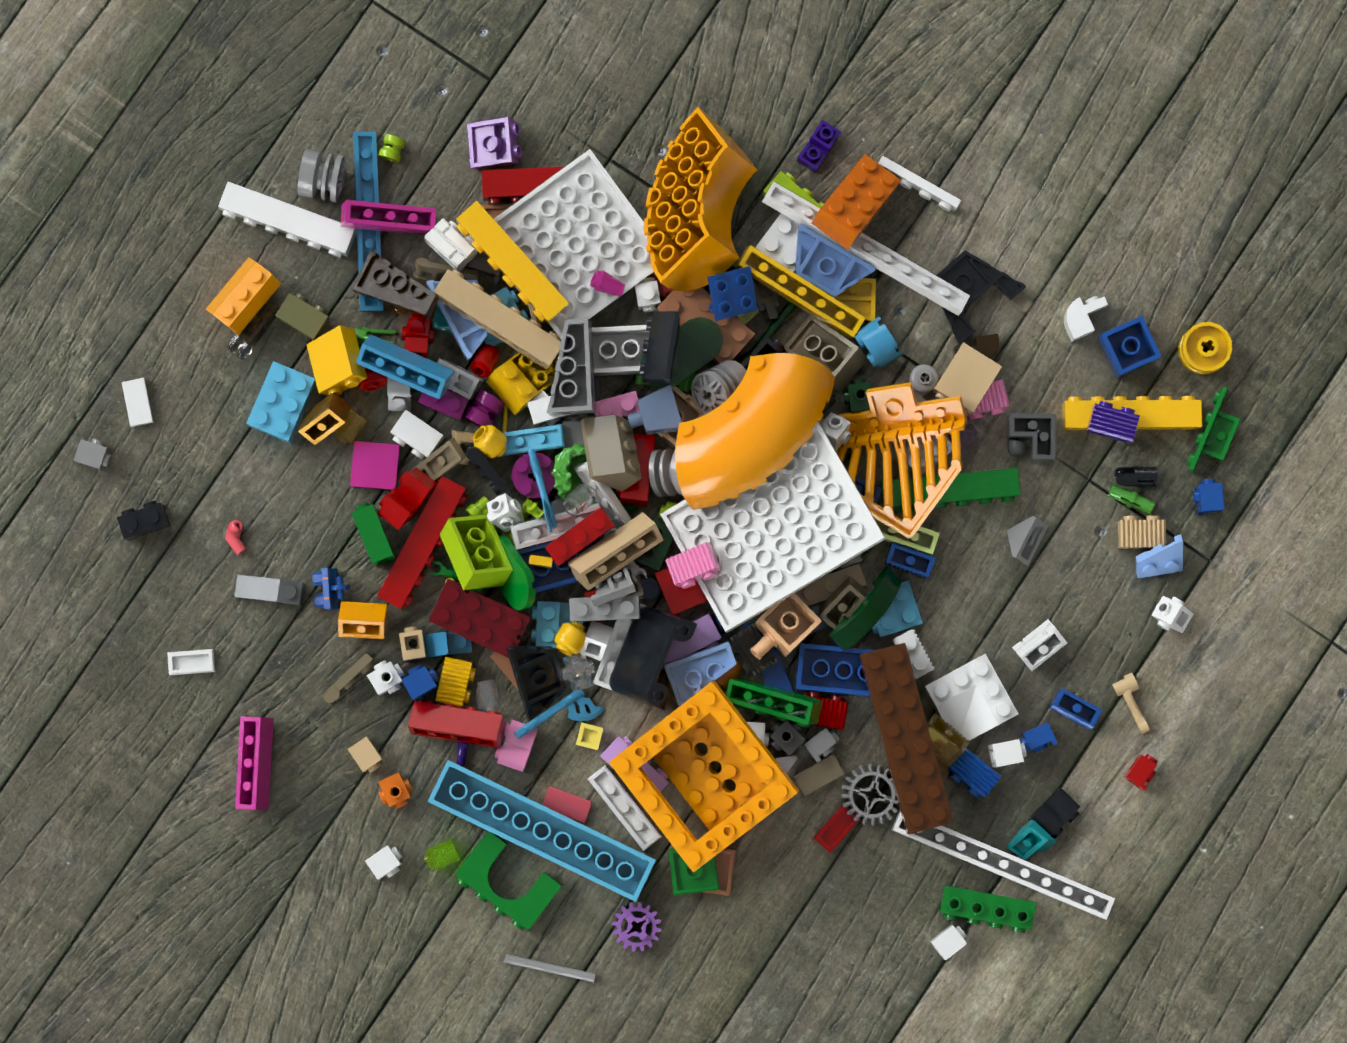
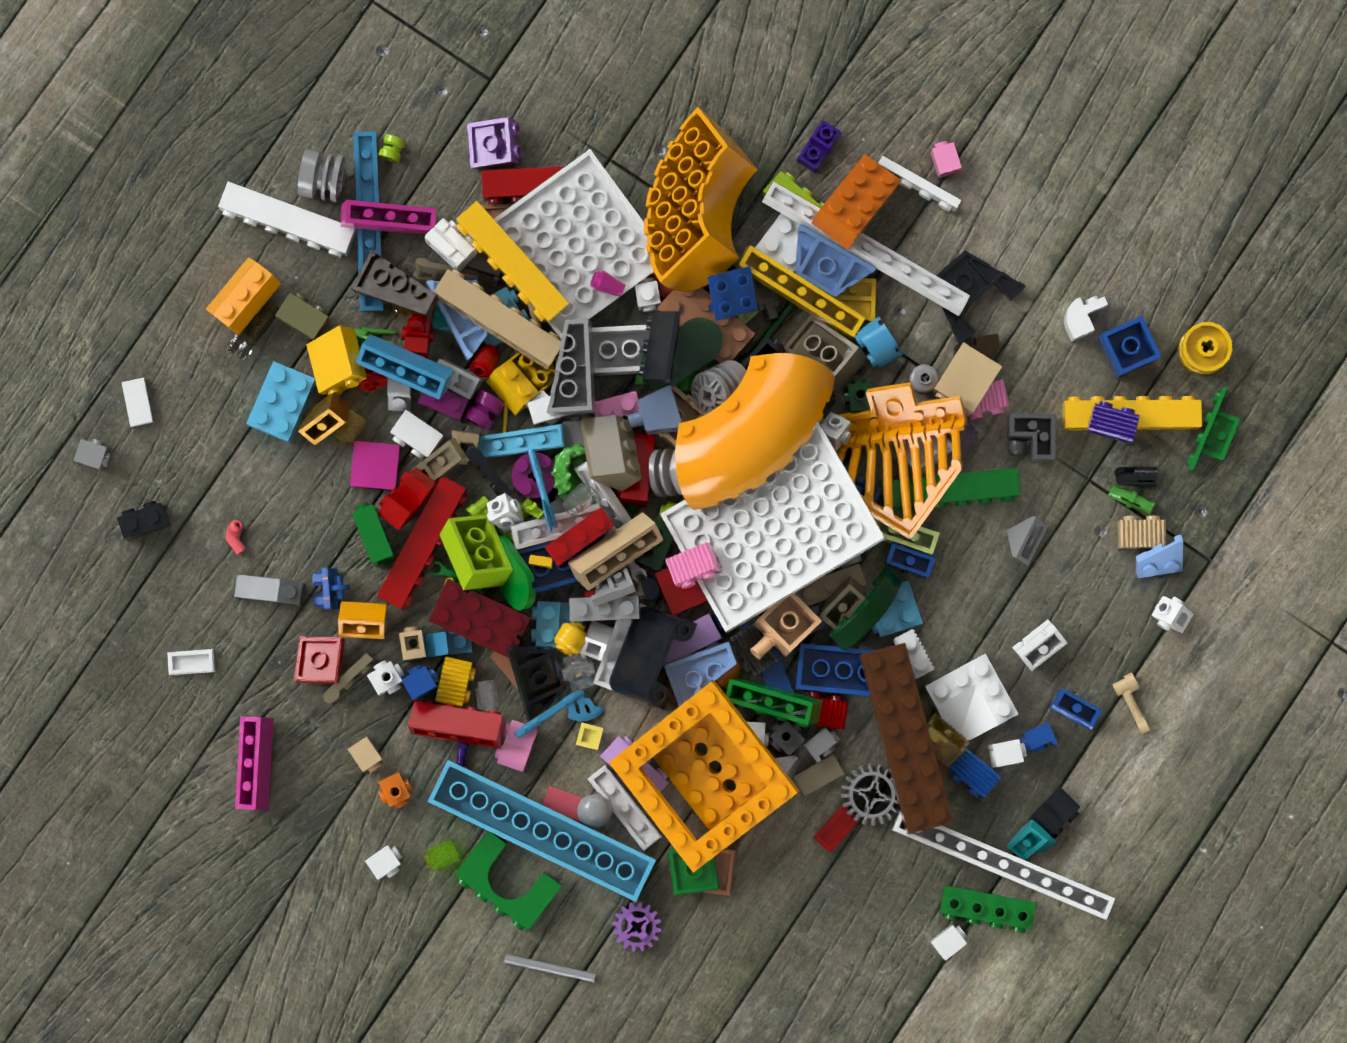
yellow head [473,425,507,459] -> none
red brick [1123,754,1158,791] -> none
blue brick [1193,479,1224,513] -> none
none -> tile [294,637,345,684]
none -> light grey hair [577,793,613,828]
none -> bright pink brick [931,141,962,178]

